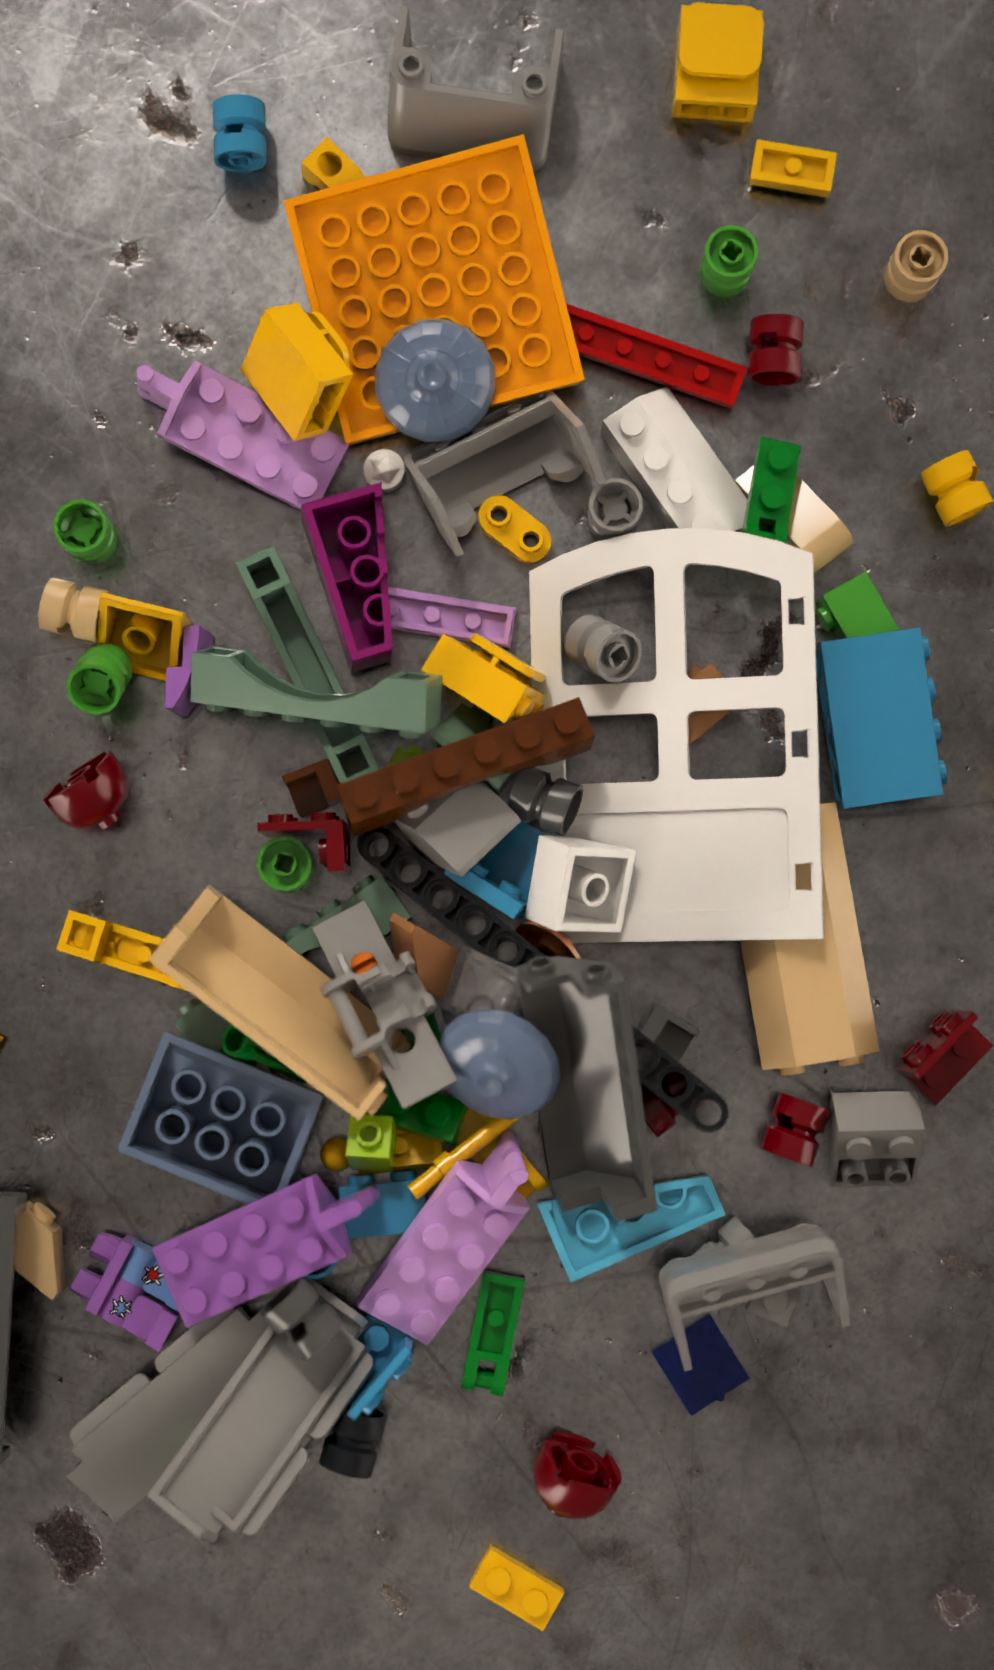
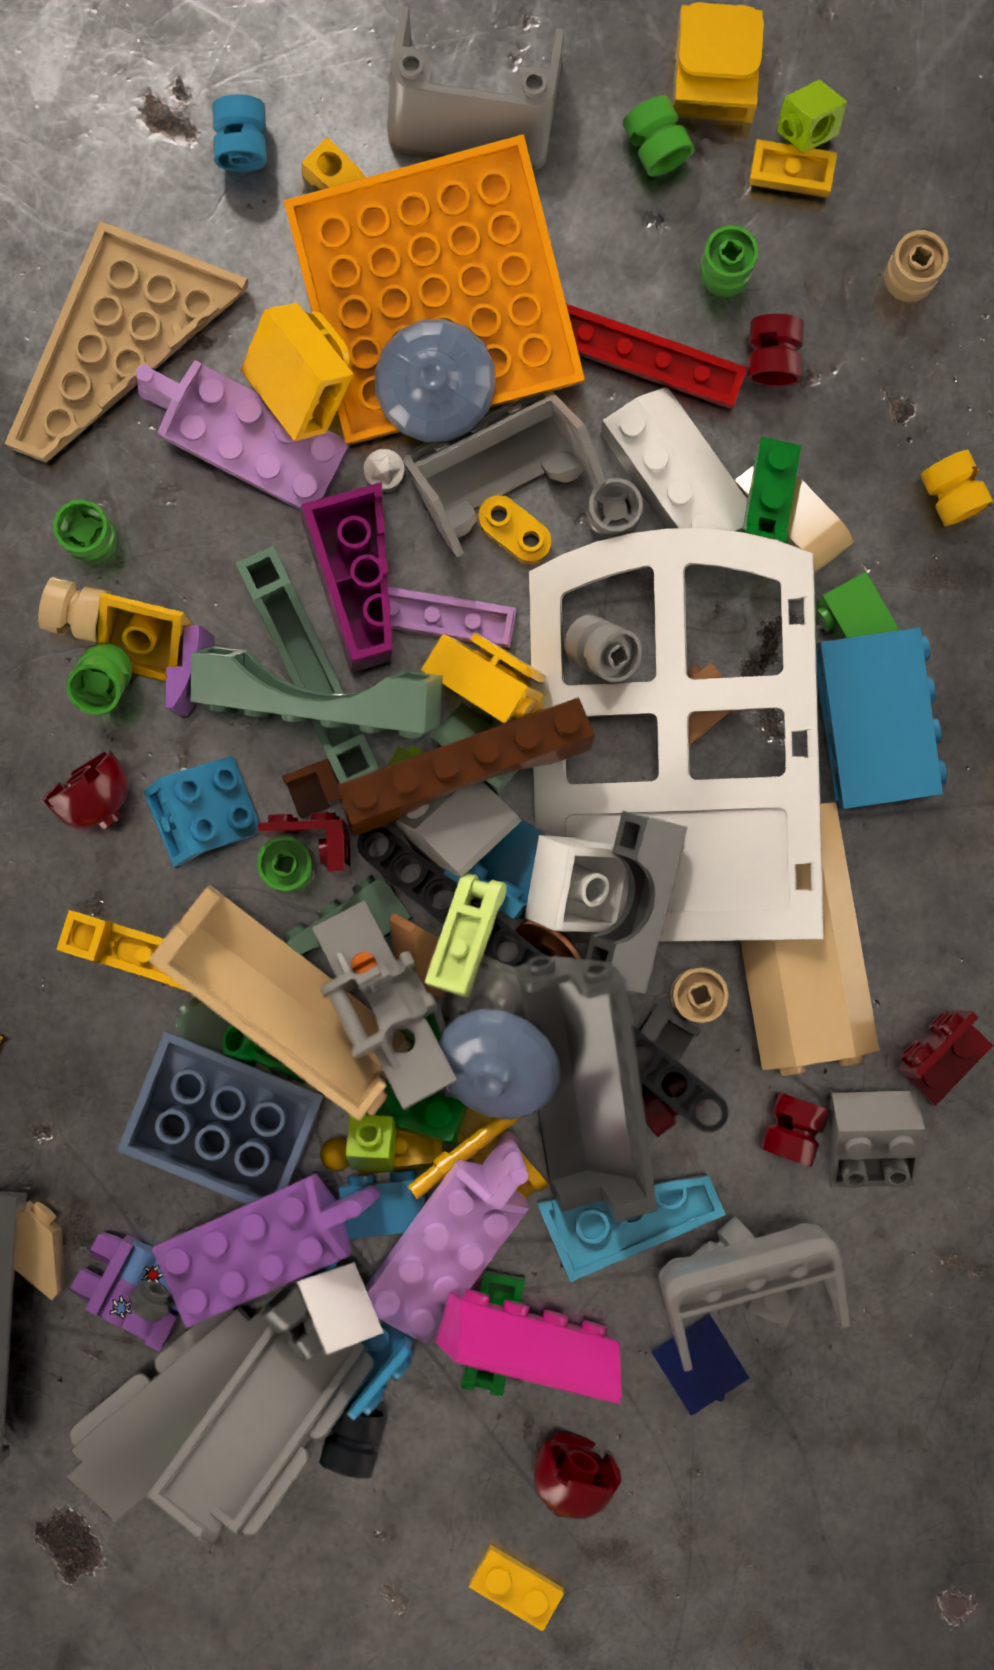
dark grey wheel [508,767,584,836] -> none
none -> tan wing [5,221,249,463]
none -> dark grey plate [129,1281,175,1322]
none -> dark azure bracket [143,756,260,868]
none -> white sticker [297,1262,384,1354]
none -> yellowish green plate [425,873,507,998]
none -> dark pink slope [435,1289,622,1404]
none -> dark grey arch [585,811,688,993]
none -> bright green wheel [622,95,695,176]
none -> tan wheel [668,968,729,1023]
none -> lime brick [776,79,848,153]

